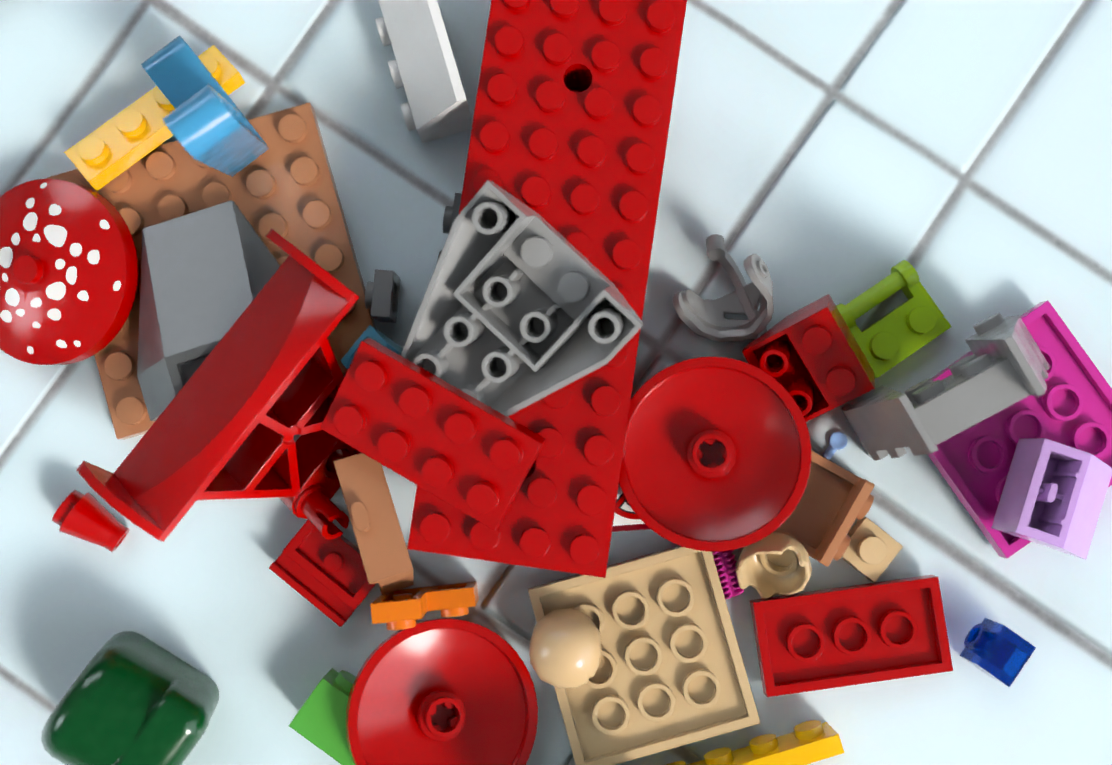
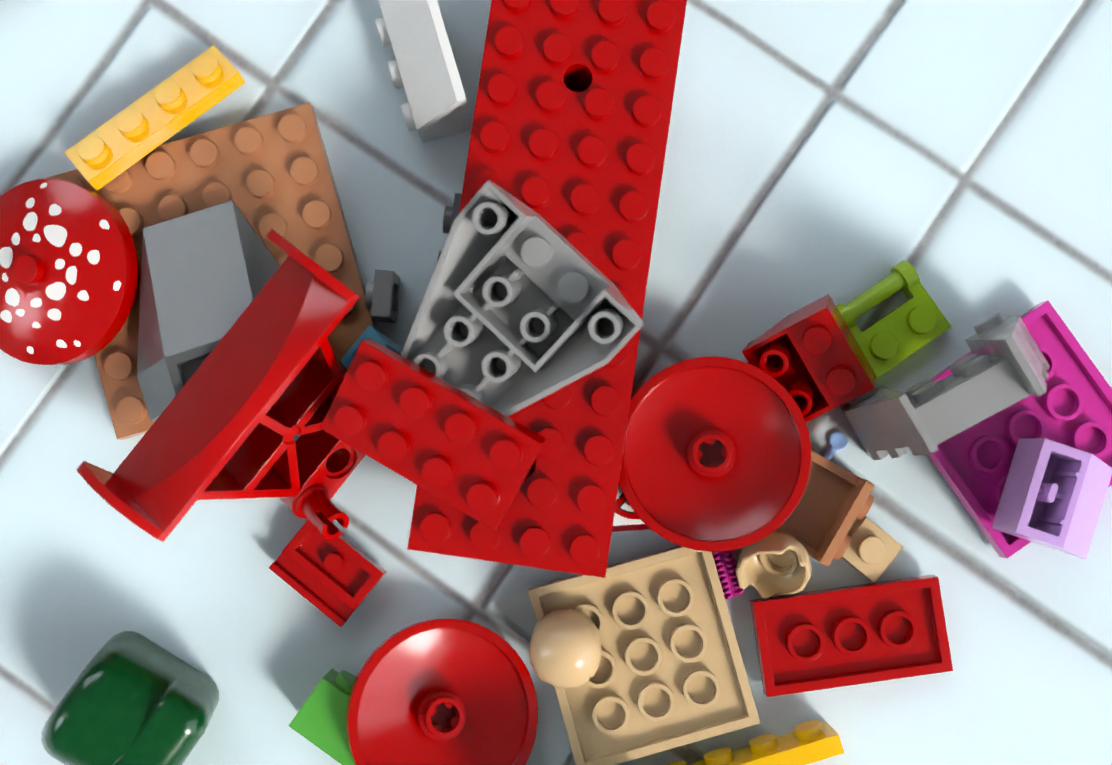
red cone [52,490,130,552] -> none
dark azure beam [141,35,269,176] -> none
nougat container [333,453,414,595] -> none
orange plate [370,581,479,630] -> none
light grey helmet [673,234,774,342] -> none
clear blue plate [959,618,1036,687] -> none

